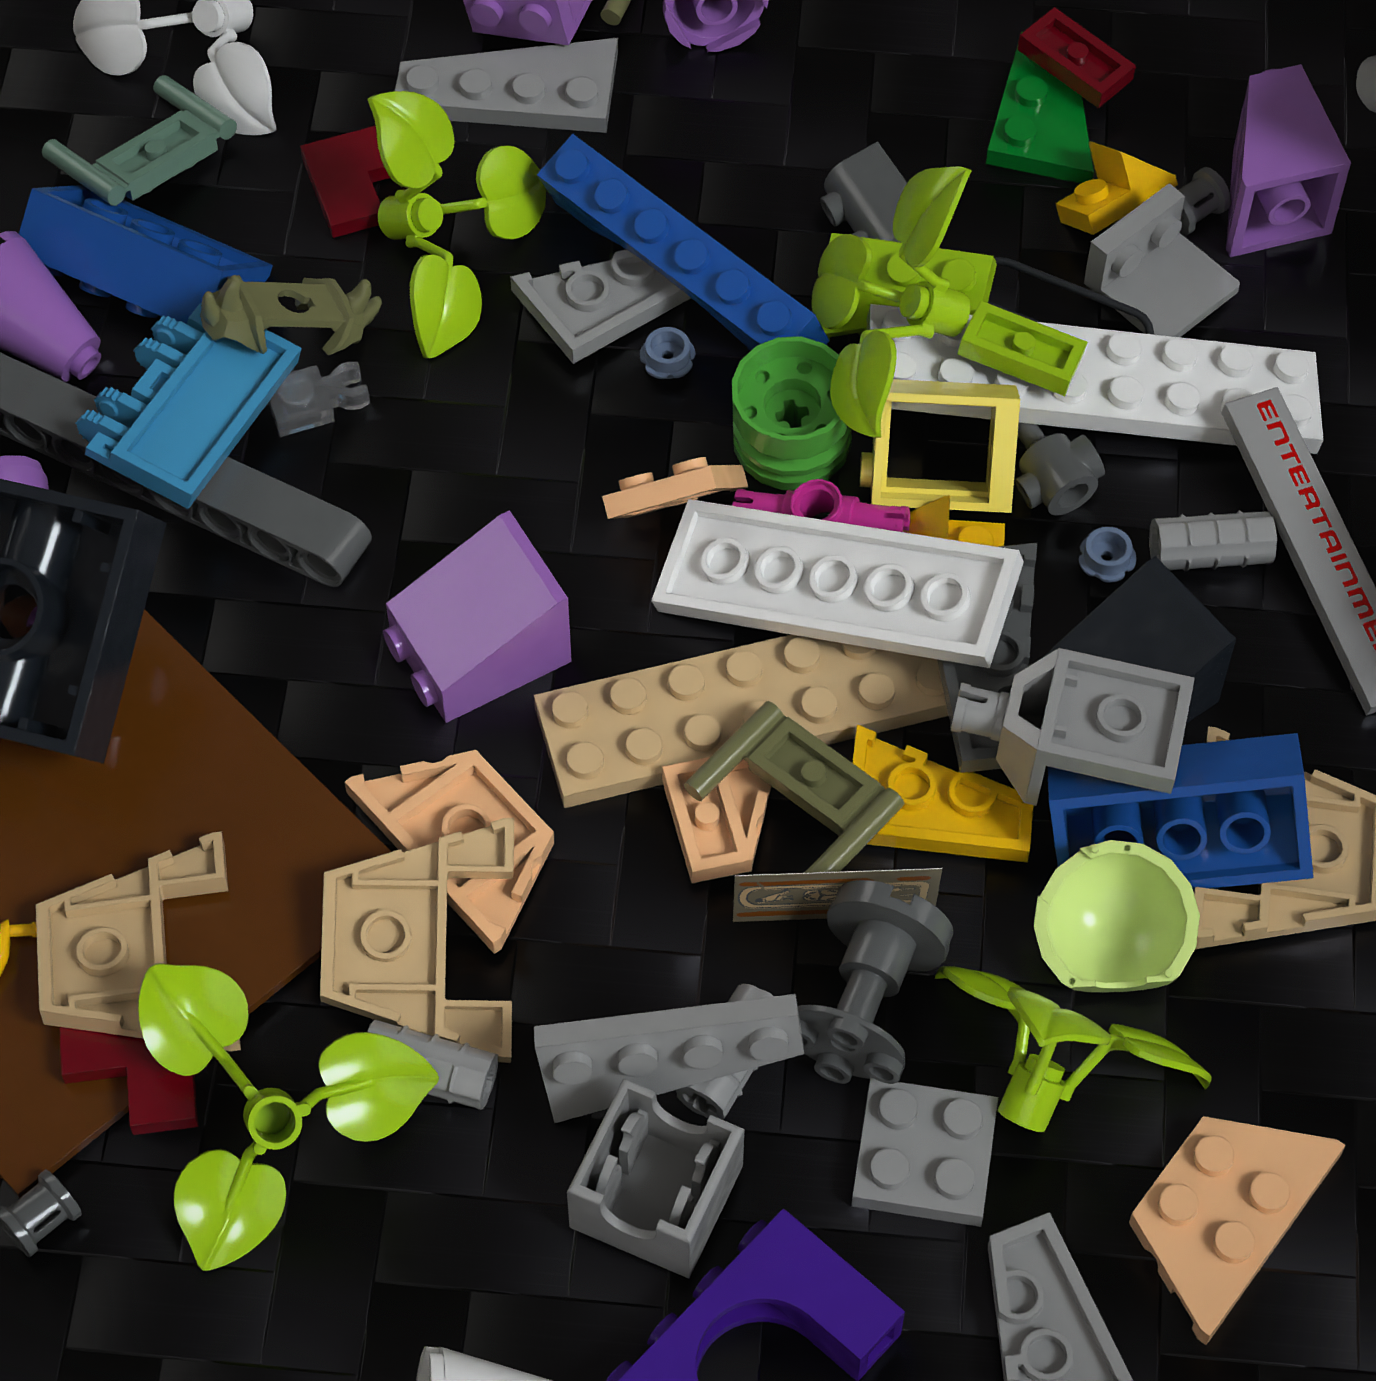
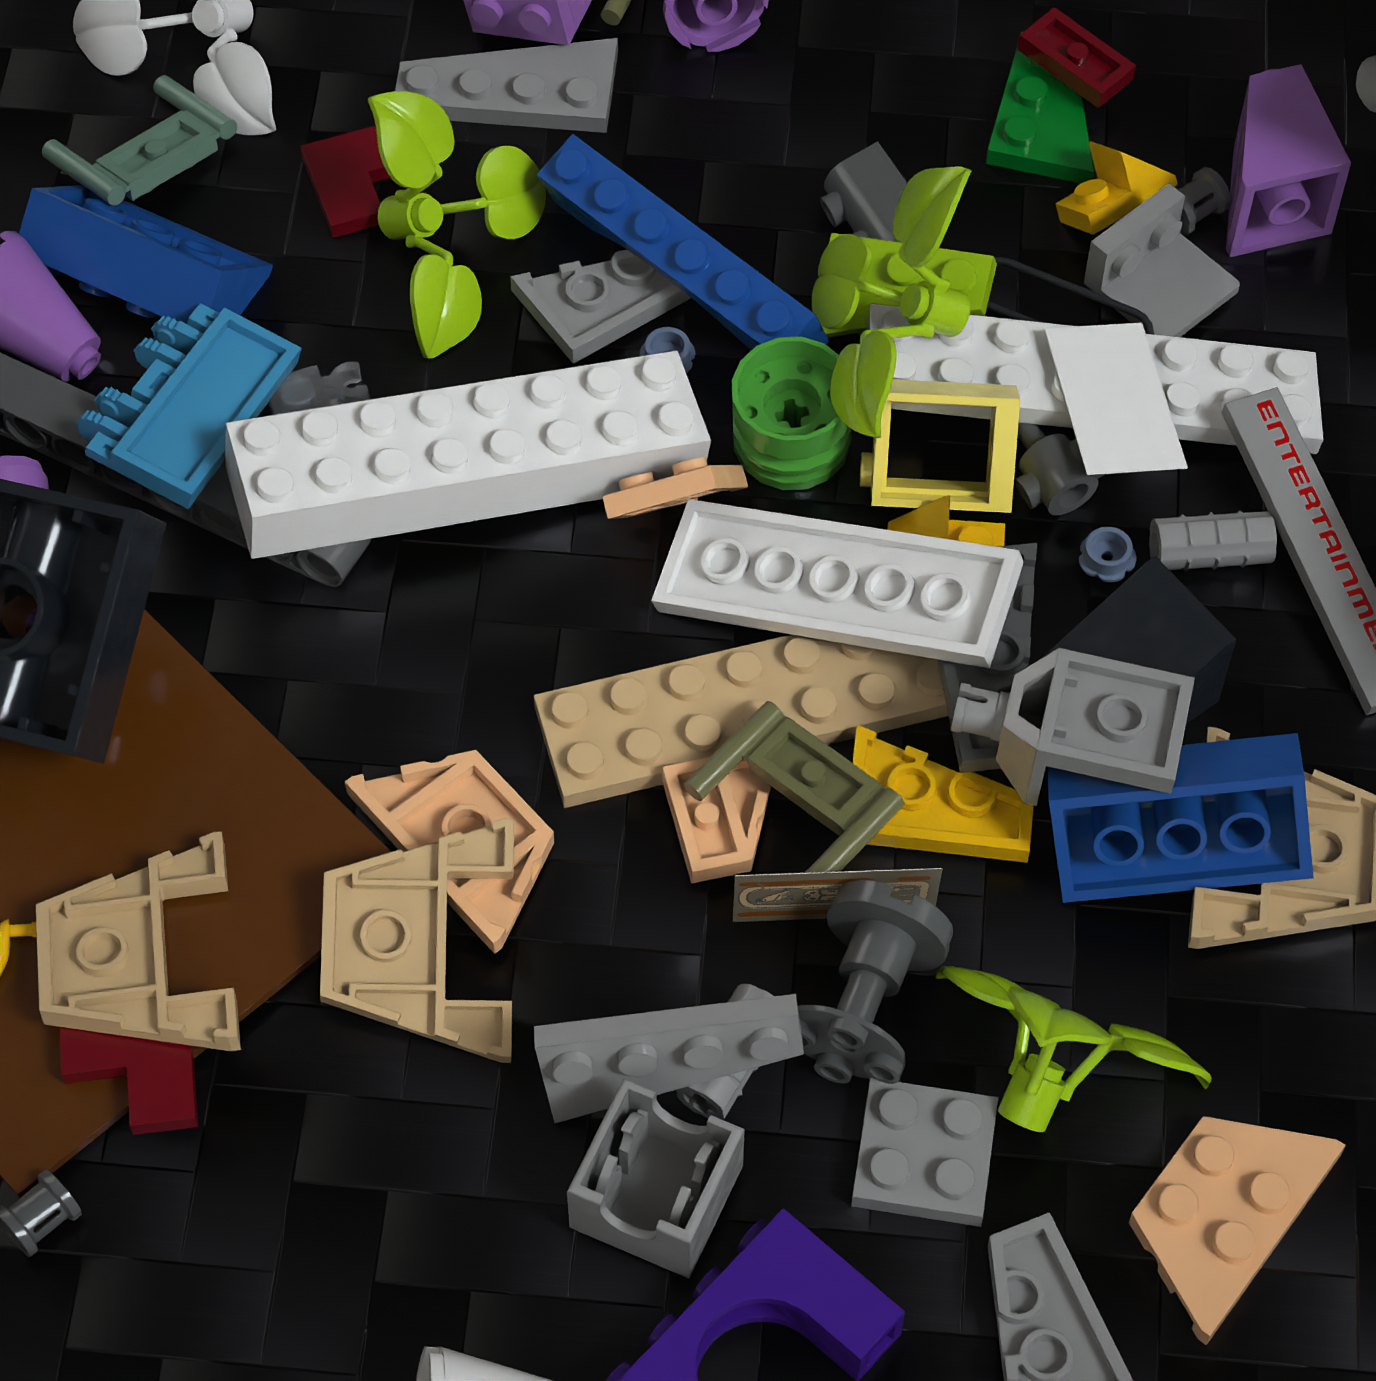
lime plant [138,963,439,1271] -> none
olive piece [200,275,382,355] -> none
light grey axle [368,1020,498,1110] -> none
medium lavender slope [383,510,571,723] -> none
dark pink pin [732,479,910,533] -> none
lime plate [957,300,1088,396] -> none
yellowish green cylinder [1034,840,1200,992] -> none
none -> white brick [225,351,711,559]
none -> white sticker [1044,323,1188,475]

